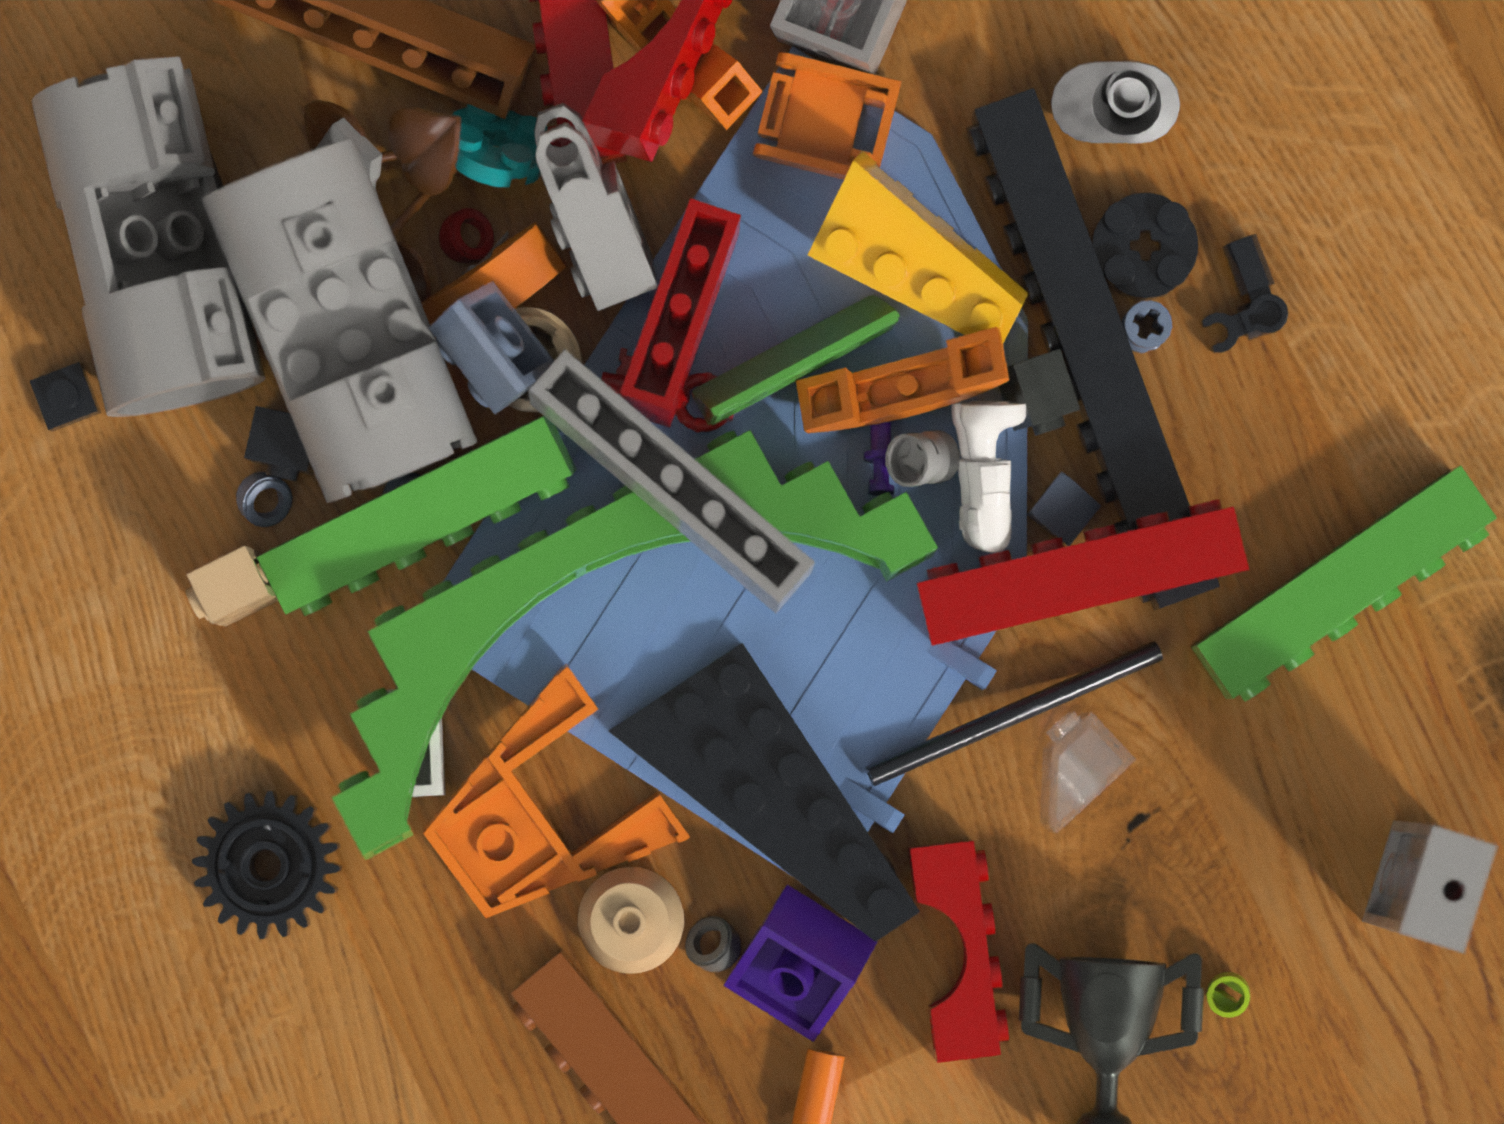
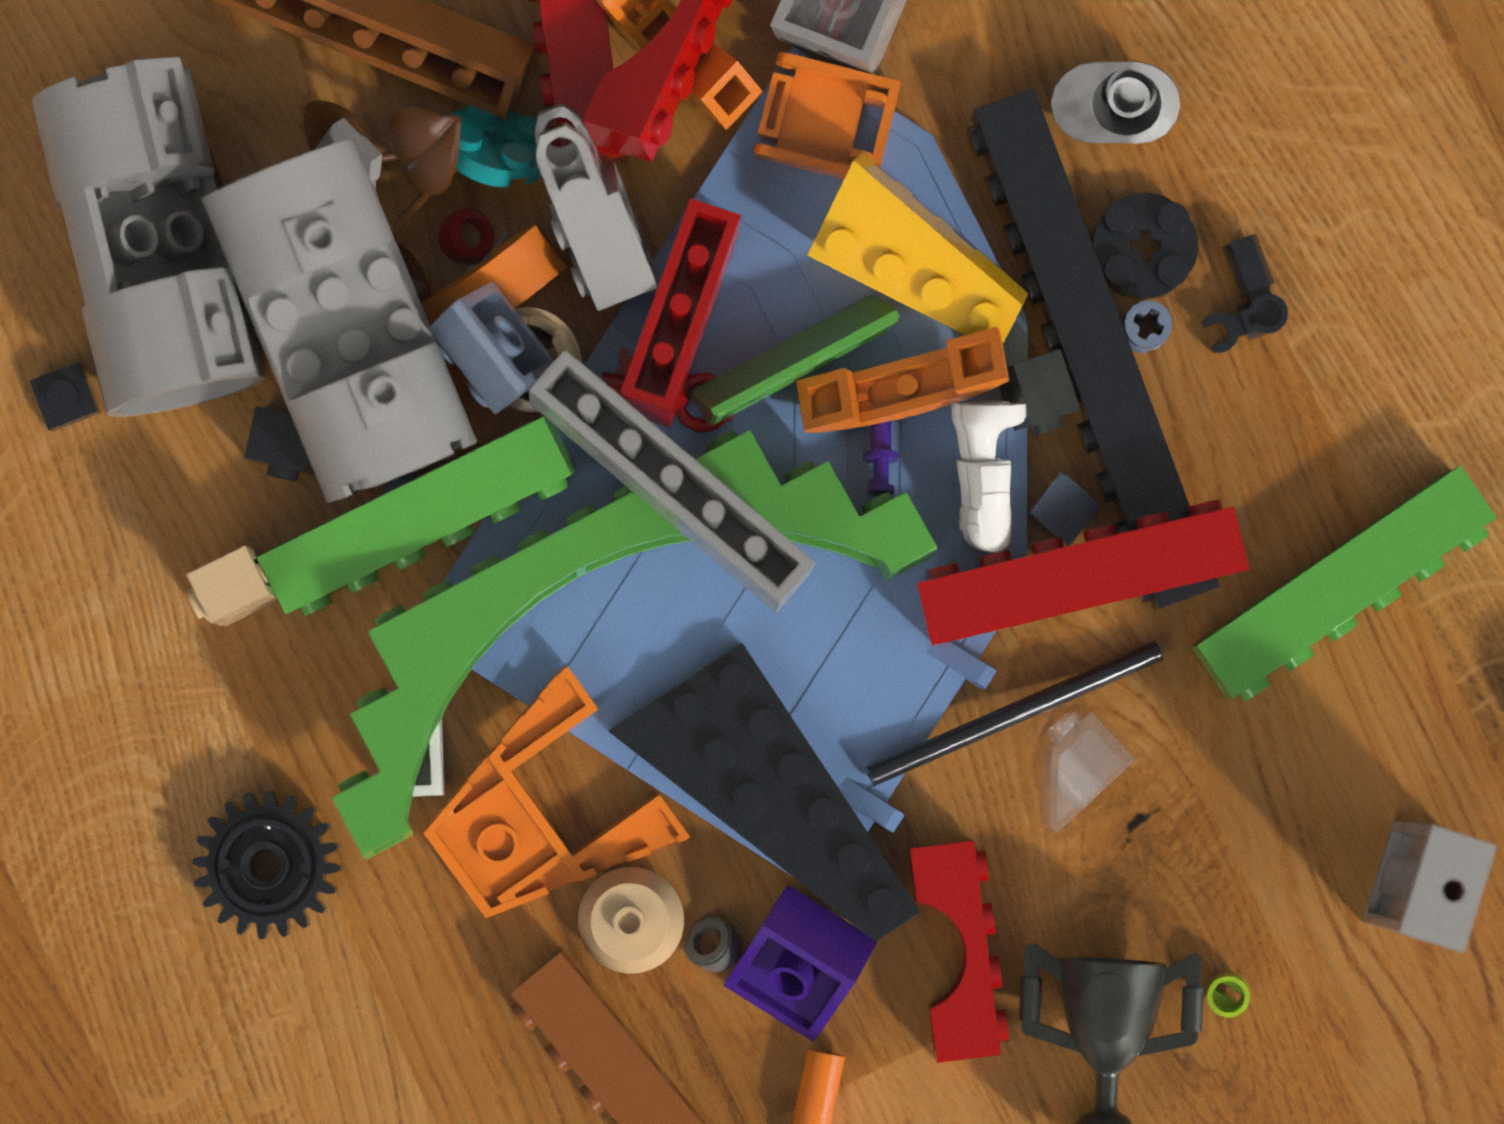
sand blue piece [236,472,292,527] -> none
light grey wheel [885,430,960,487] -> none

